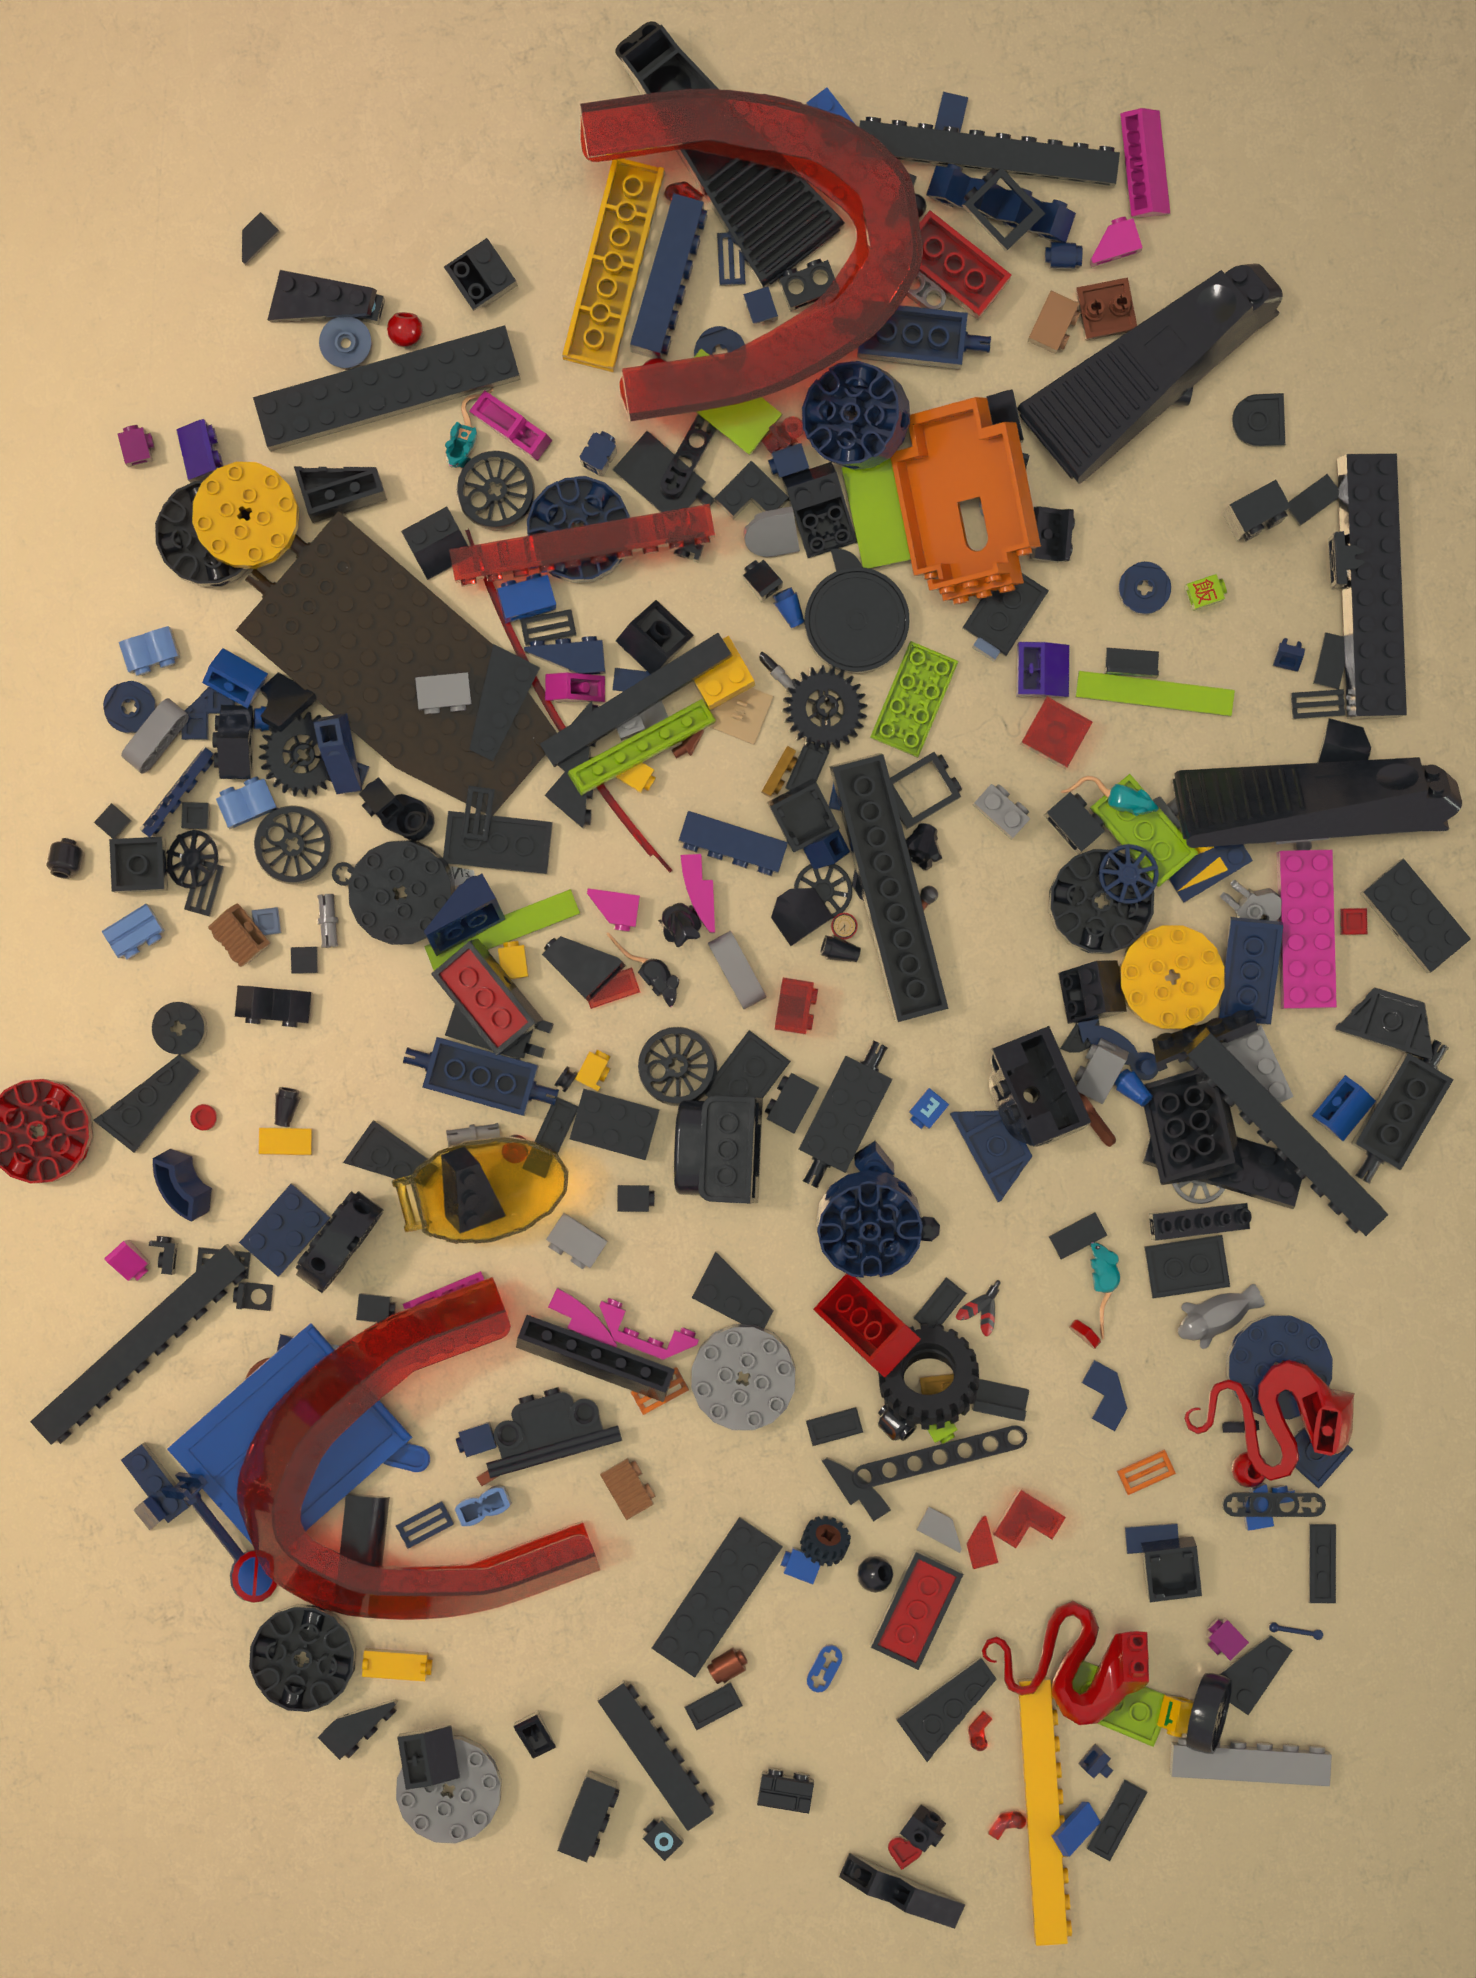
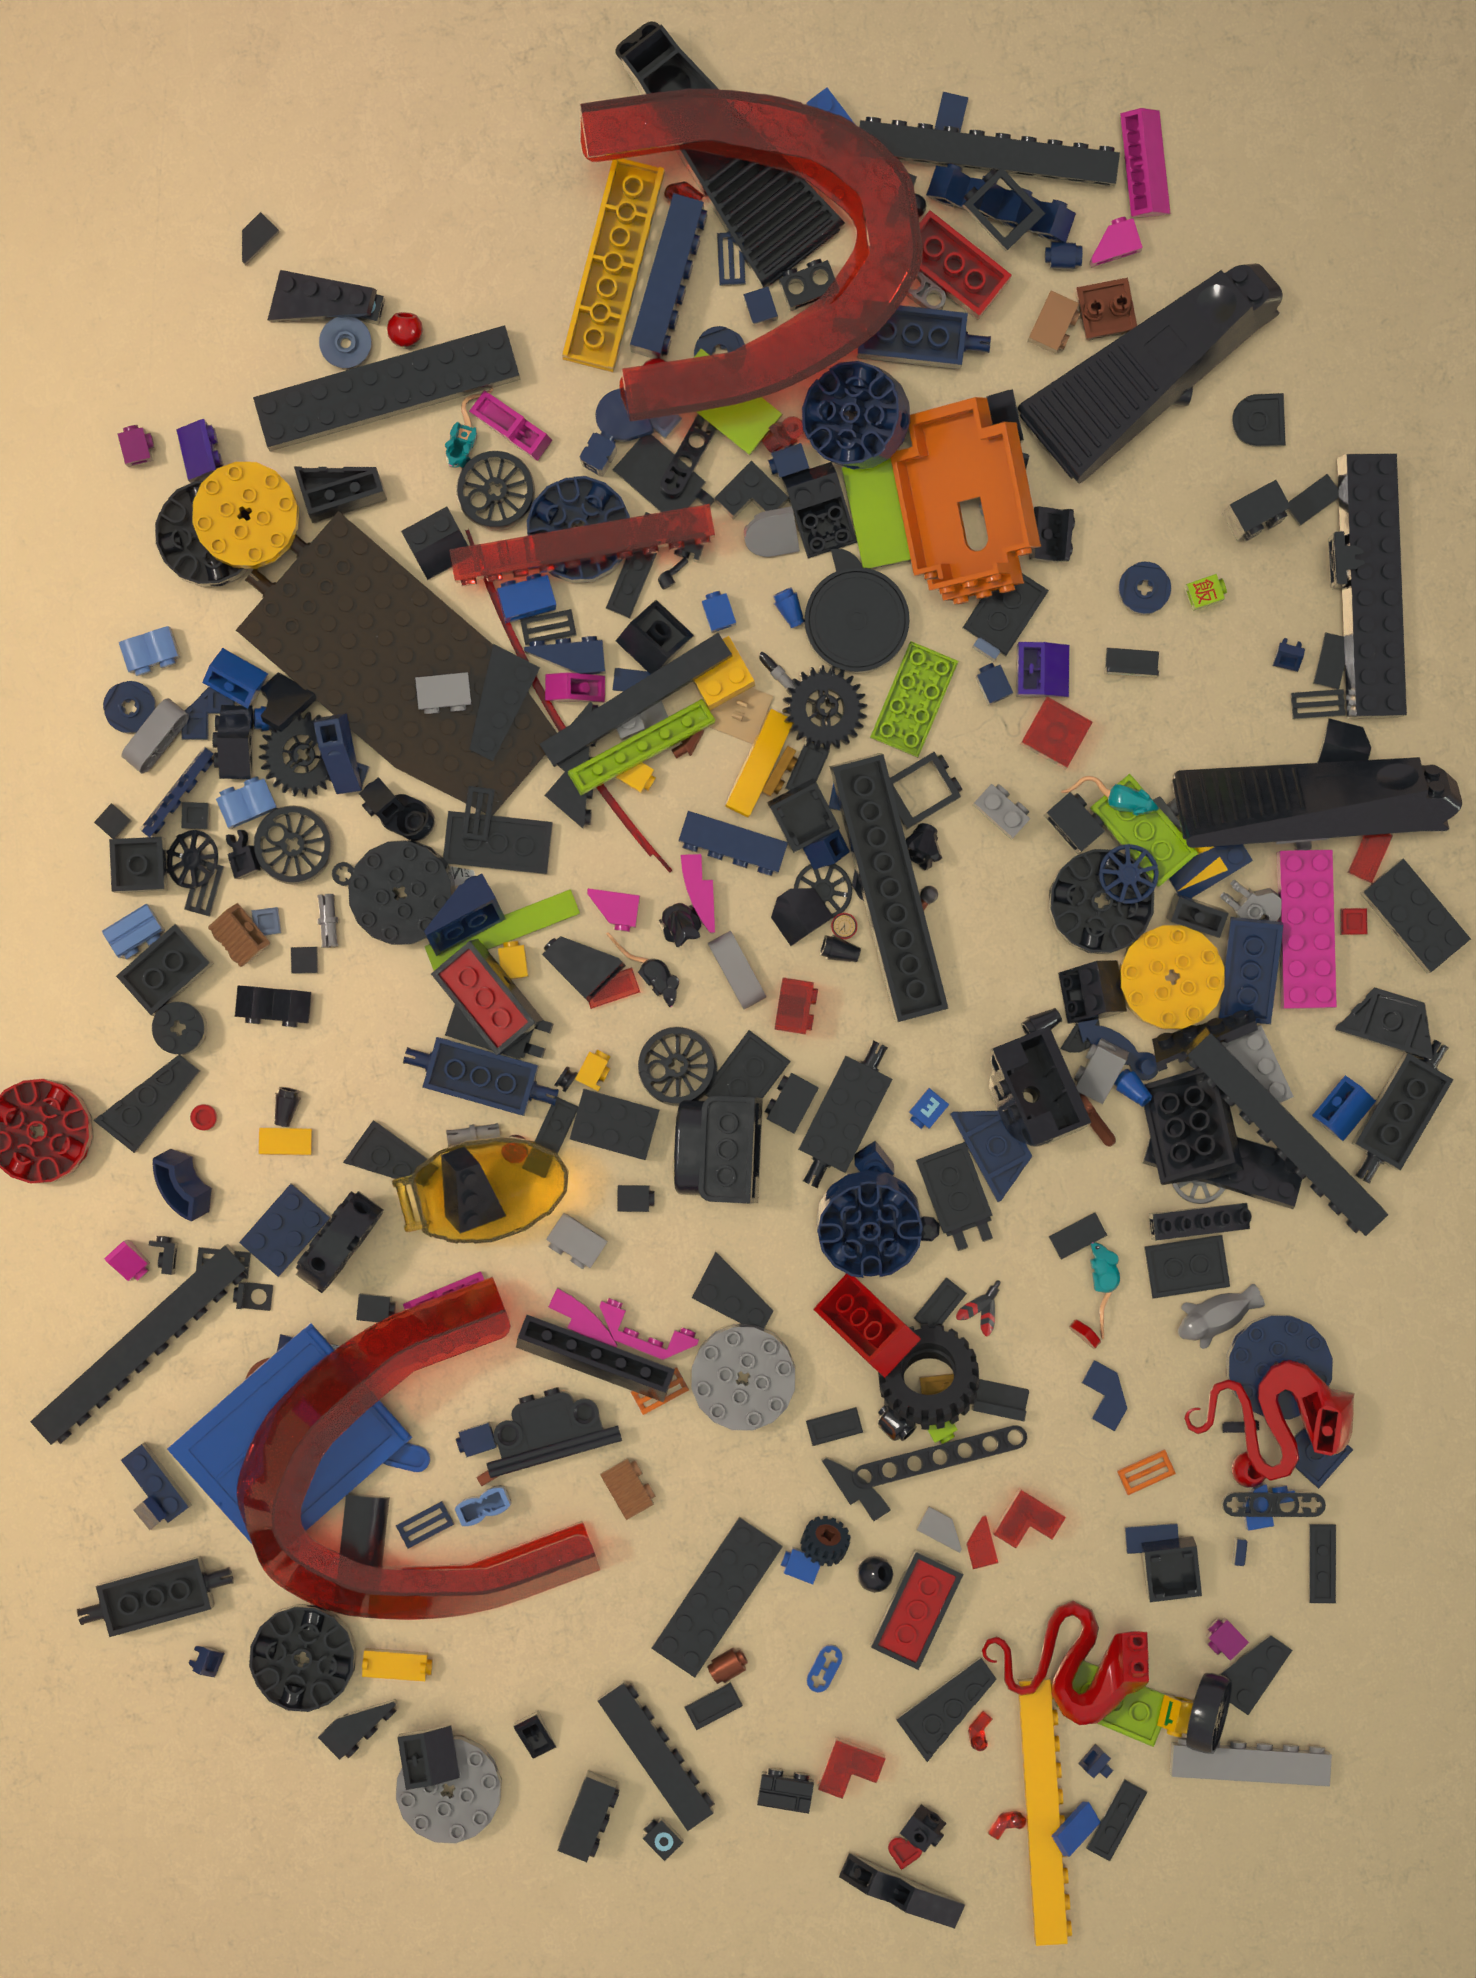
black head [46,838,83,879] -> none
piece [160,1472,279,1603] -> none
black slope [444,238,518,311] -> none
black slope [743,560,783,603] -> none
lime tile [1075,671,1235,717] -> none
dark blue hinge [1269,1622,1323,1640] -> none
none -> black brick [77,1556,234,1637]
none -> black brick [116,924,213,1016]
none -> dark blue tile [189,1646,225,1678]
none -> black plate [226,830,261,879]
none -> dark blue tile [595,382,654,442]
none -> black tile [606,512,670,619]
none -> sand blue tile [650,401,682,438]
none -> black hand [658,558,688,590]
none -> blue brick [702,591,736,633]
none -> yellow slope [725,709,792,818]
none -> clear red brick [817,1736,886,1799]
none -> black tile [916,1142,993,1251]
none -> dark blue brick [975,663,1013,706]
none -> black cone [1021,1008,1062,1035]
none -> black brick [1166,893,1229,938]
none -> dark blue tile [1232,1537,1248,1566]
none -> clear red tile [1347,834,1393,883]

